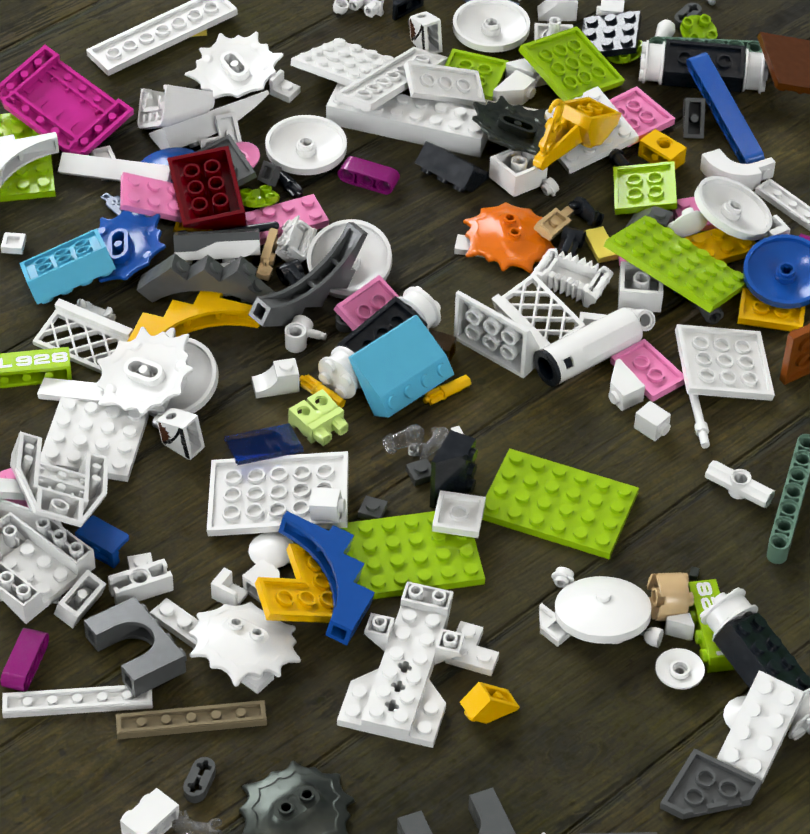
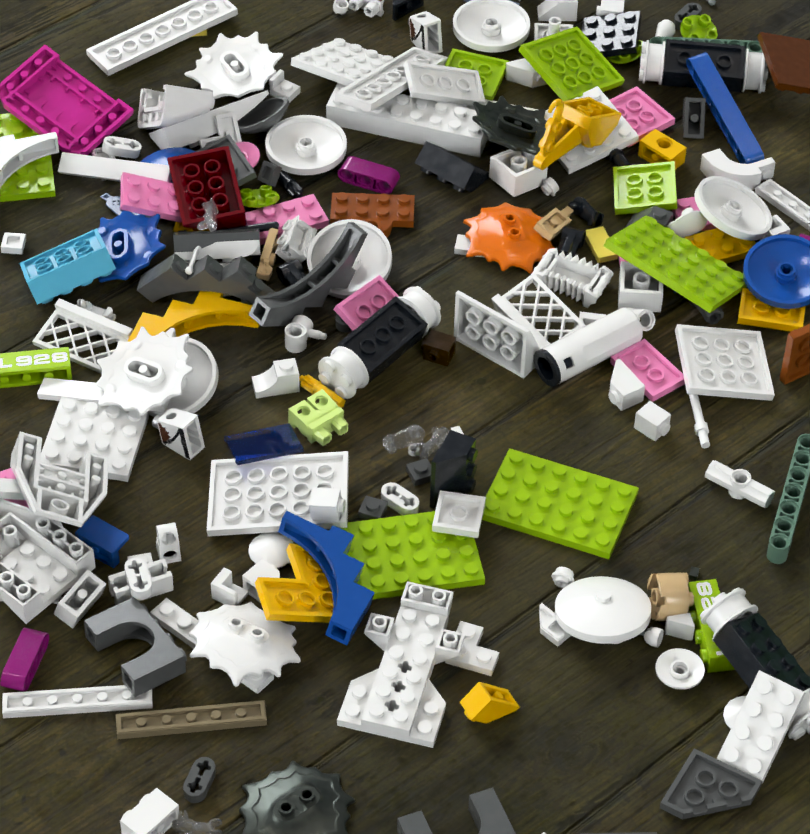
medium azure slope [348,315,454,418] -> none
yellow piece [423,375,471,406] -> none
white slope [493,70,536,105] -> none
none -> white beam [102,136,142,159]
none -> white beam [124,557,152,600]
none -> white leg [156,522,182,564]
none -> white hinge [185,246,202,275]
none -> clear piece [197,198,219,232]
none -> dark grey dish [237,96,289,134]
none -> dark orange plate [330,192,415,238]
none -> white beam [381,482,419,515]

